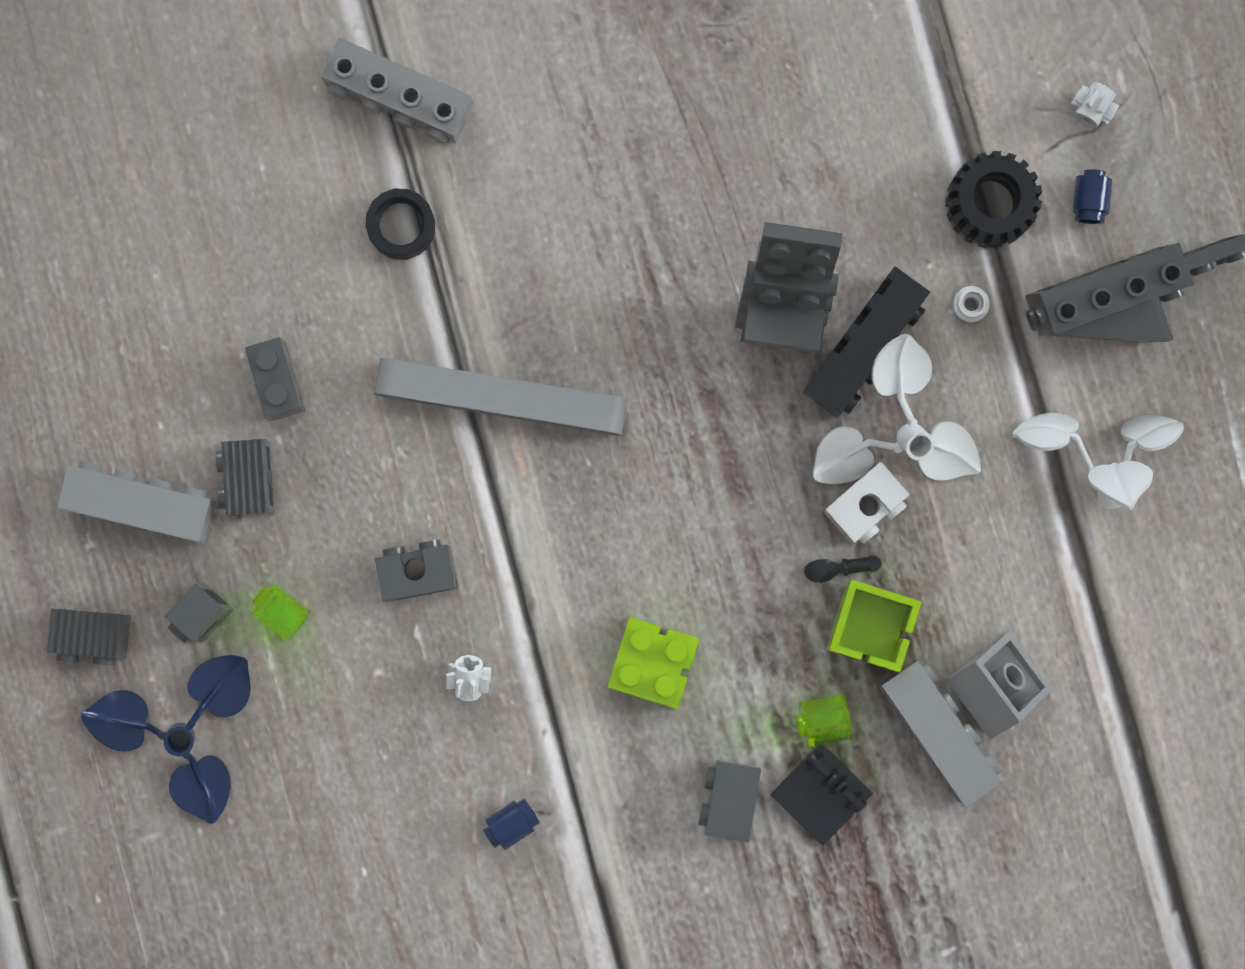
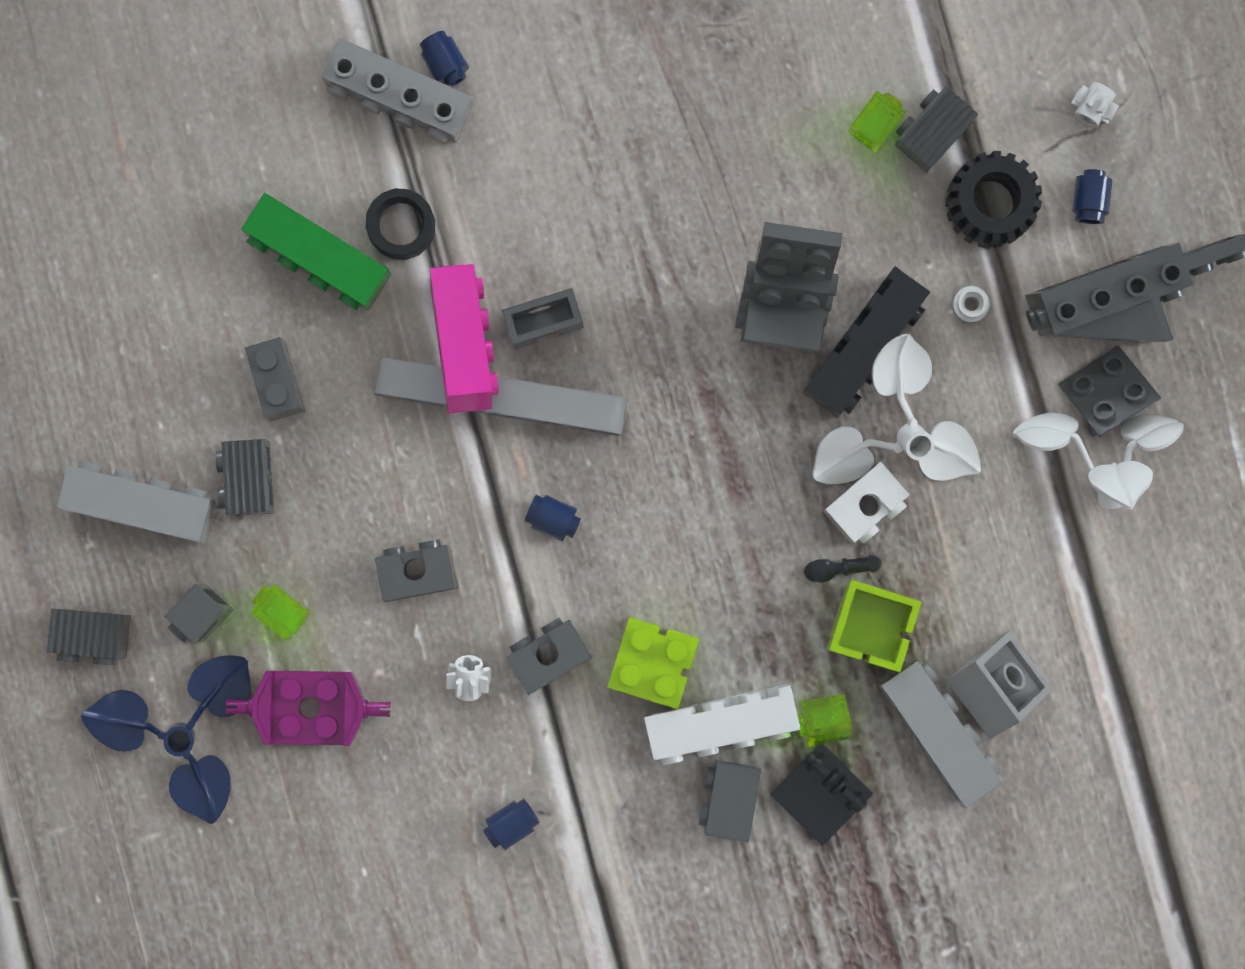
none -> magenta plate [226,670,391,746]
none -> green brick [241,192,391,311]
none -> dark blue brick [420,31,469,87]
none -> dark pink brick [430,264,499,414]
none -> dark grey brick [502,288,584,350]
none -> dark grey brick [506,617,592,695]
none -> dark blue brick [524,495,581,542]
none -> white wedge [644,684,801,765]
none -> clear neon green brick [848,91,906,154]
none -> dark grey brick [895,86,978,173]
none -> dark grey hinge [1058,346,1161,437]

